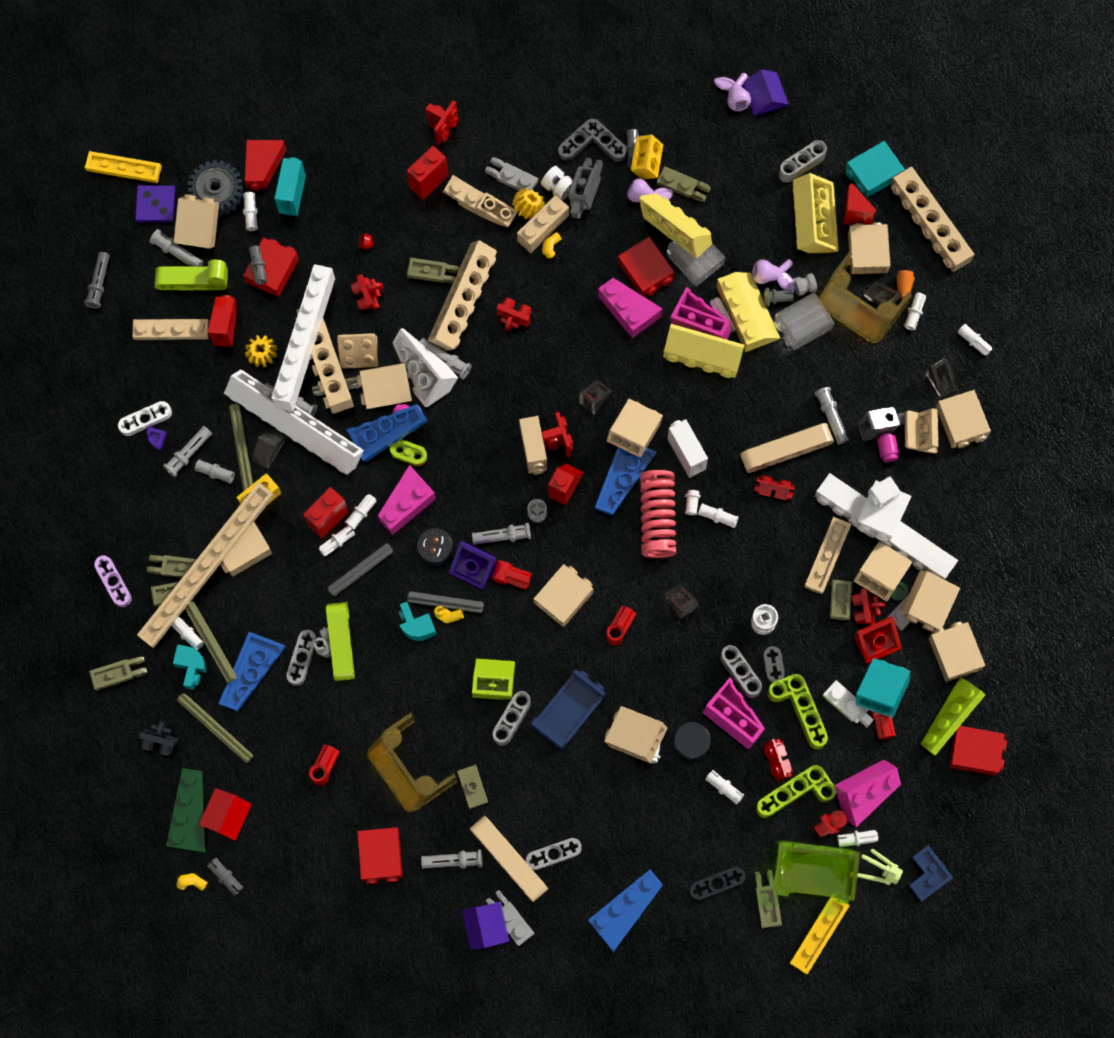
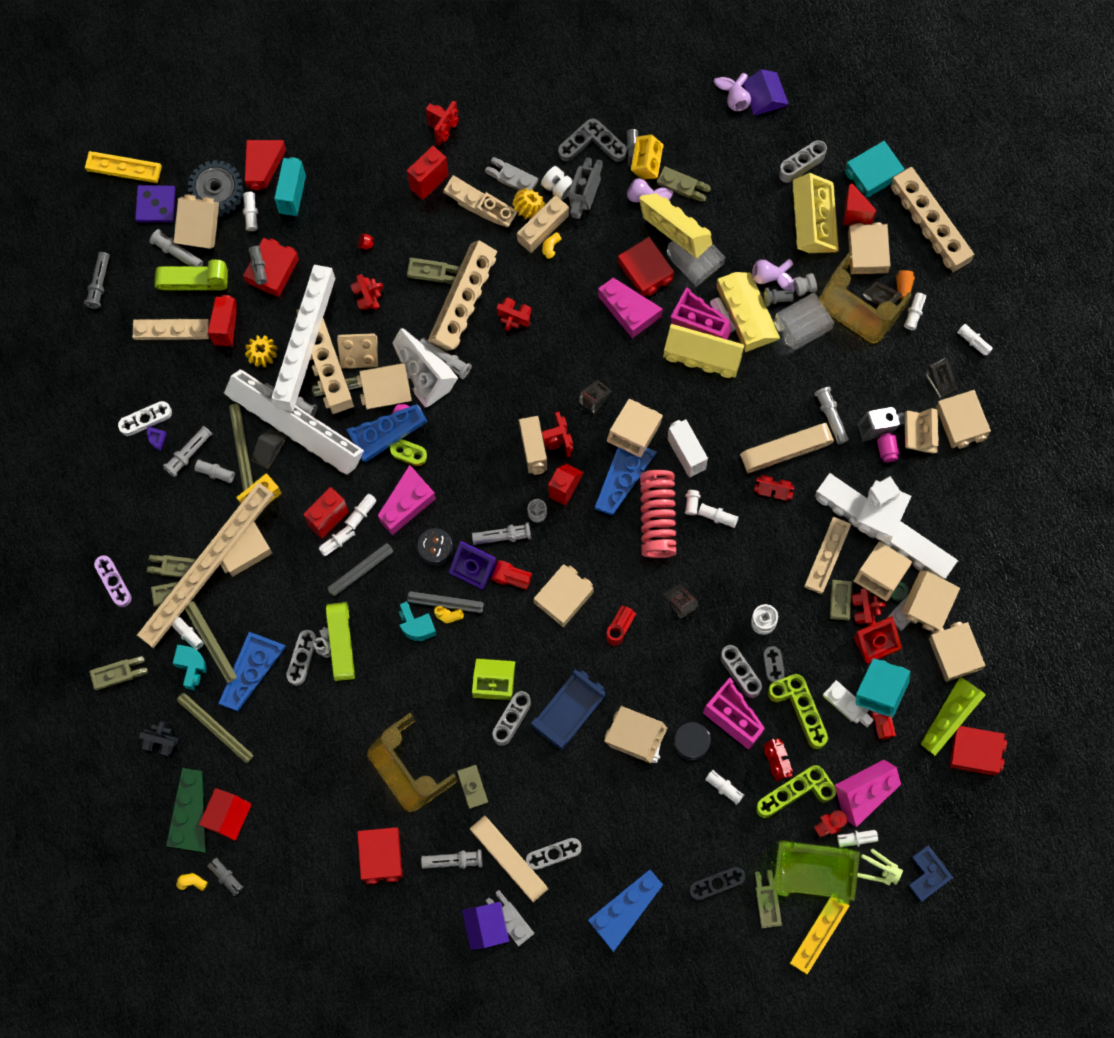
red piece [309,744,340,786] -> none

